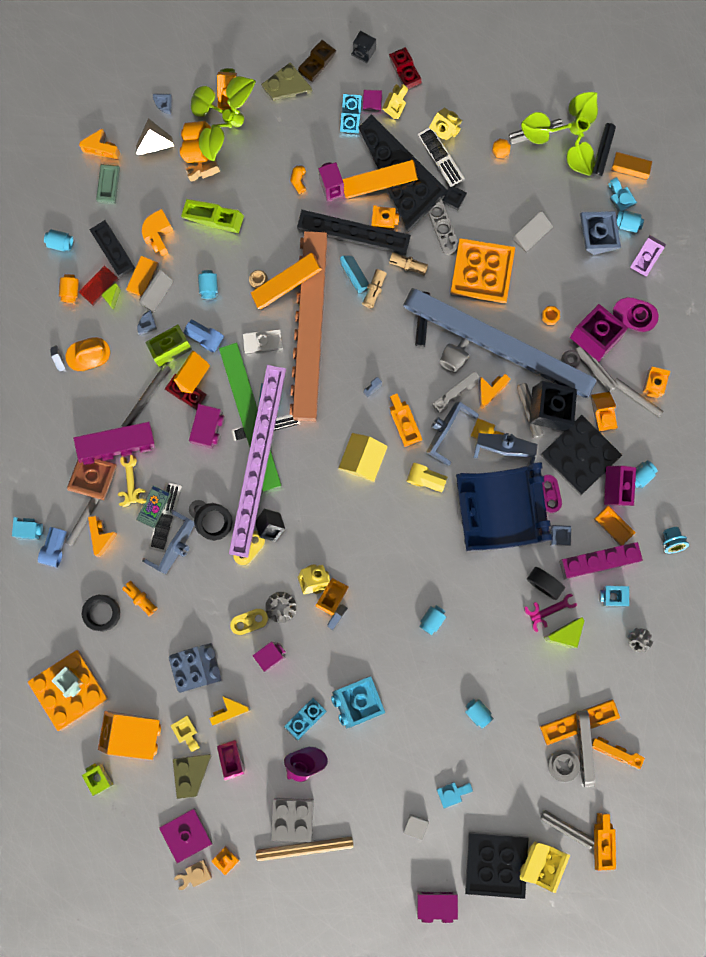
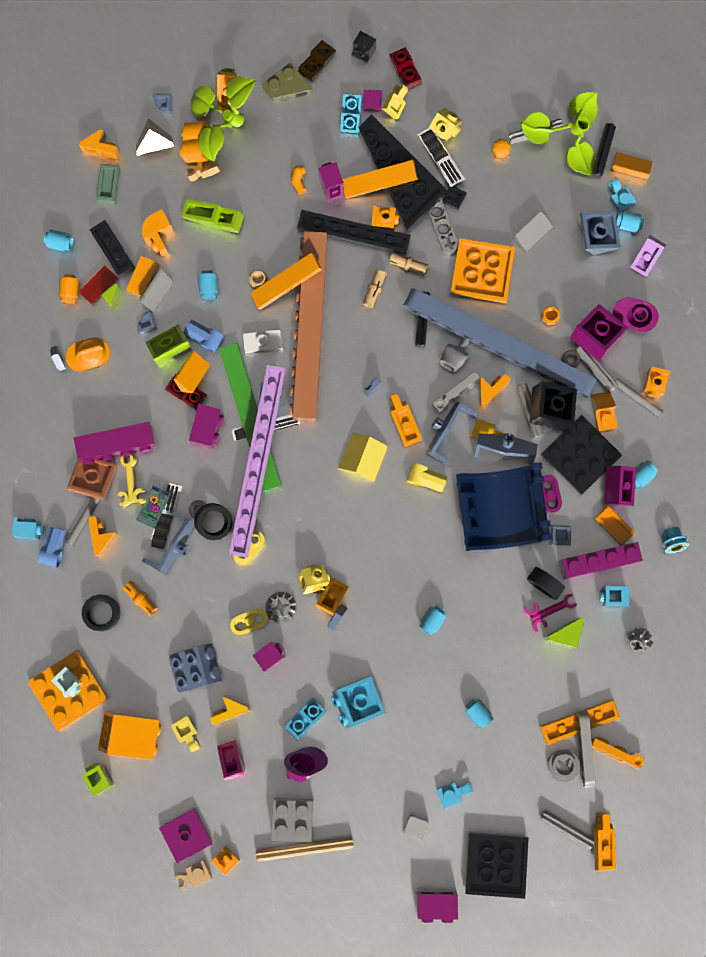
flat silver bar [121,364,170,427] -> none
olive wing [173,754,211,799] -> none
black panel [255,509,285,542] -> none
medium azure slope [340,256,369,294] -> none
light yellow bracket [520,841,570,893] -> none

